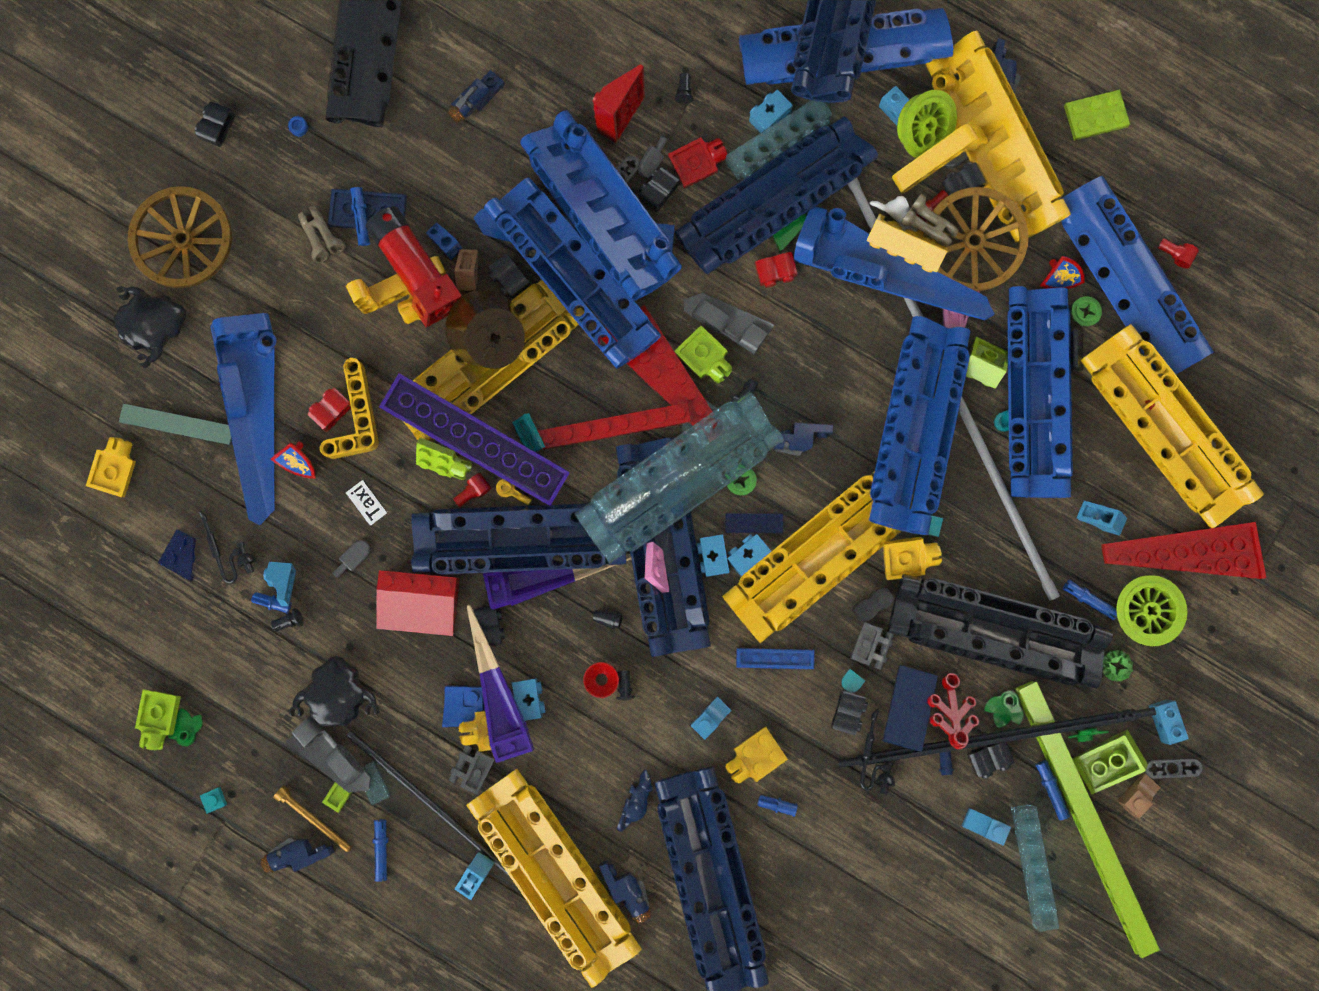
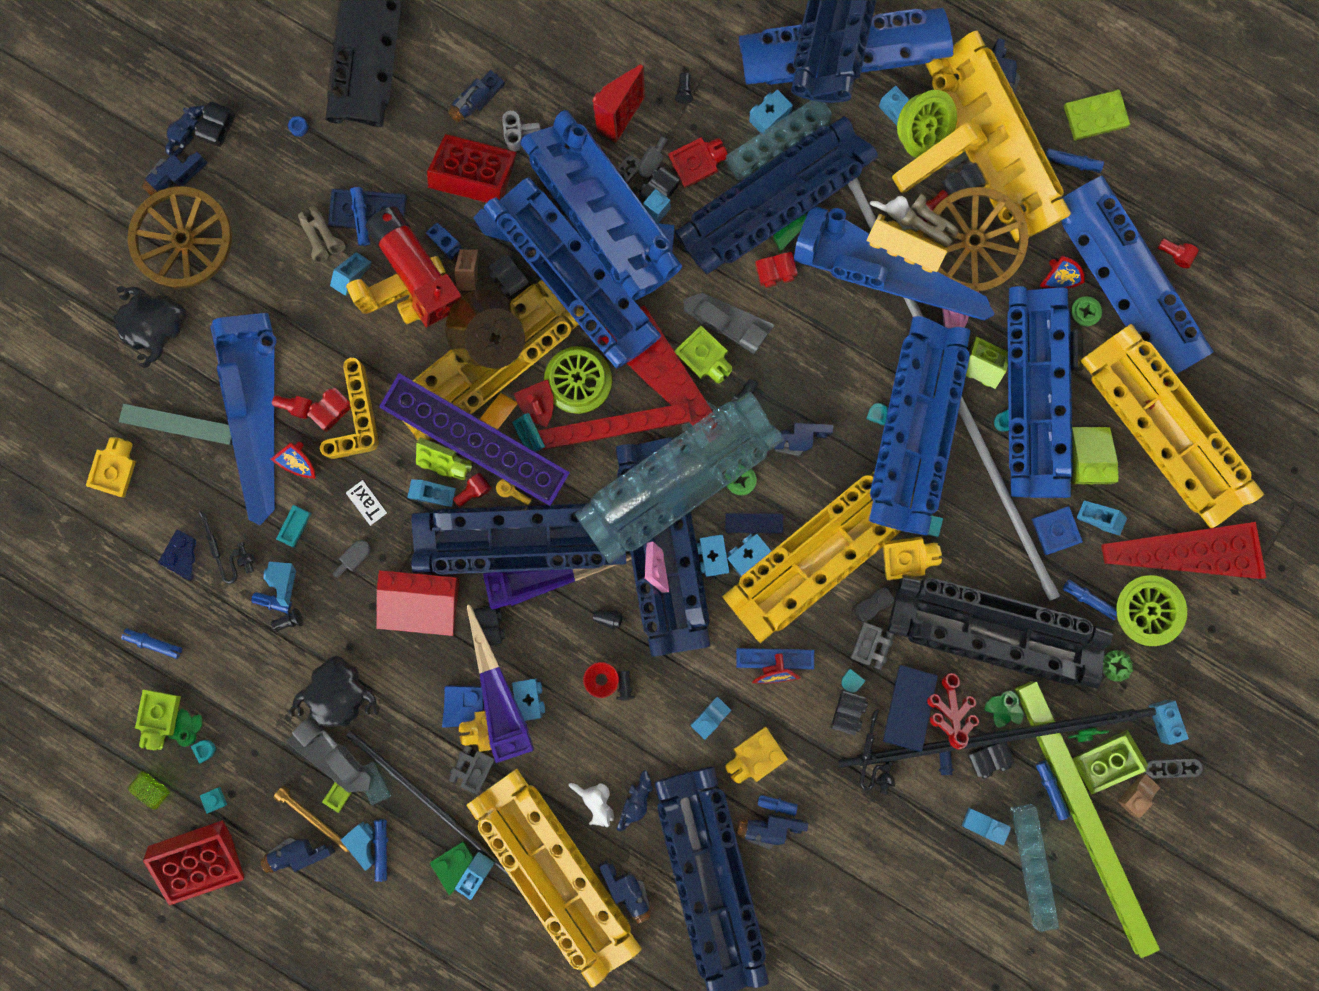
none -> blue pin [121,628,182,659]
none -> clear neon green beam [127,771,170,810]
none -> dark blue plate [141,151,208,195]
none -> red slope [143,820,244,906]
none -> dark blue animal [165,105,205,157]
none -> teal tile [191,740,216,764]
none -> red pin [272,395,312,419]
none -> teal tile [276,505,312,548]
none -> dark azure arch [330,252,372,296]
none -> dark azure arch [341,822,375,871]
none -> dark azure arch [407,479,456,507]
none -> red slope [427,134,517,203]
none -> green wing [430,841,474,895]
none -> light orange sticker [480,393,517,430]
none -> light grey beam [502,111,540,152]
none -> red shield [514,379,554,427]
none -> lime piece [544,346,612,414]
none -> white animal [569,783,614,827]
none -> dark azure arch [643,189,670,223]
none -> dark blue plate [737,814,808,849]
none -> shield [752,654,801,684]
none -> teal tile [866,403,888,426]
none -> blue tile [1032,506,1083,555]
none -> blue pin [1045,148,1104,173]
none -> lime slope [1072,427,1118,484]

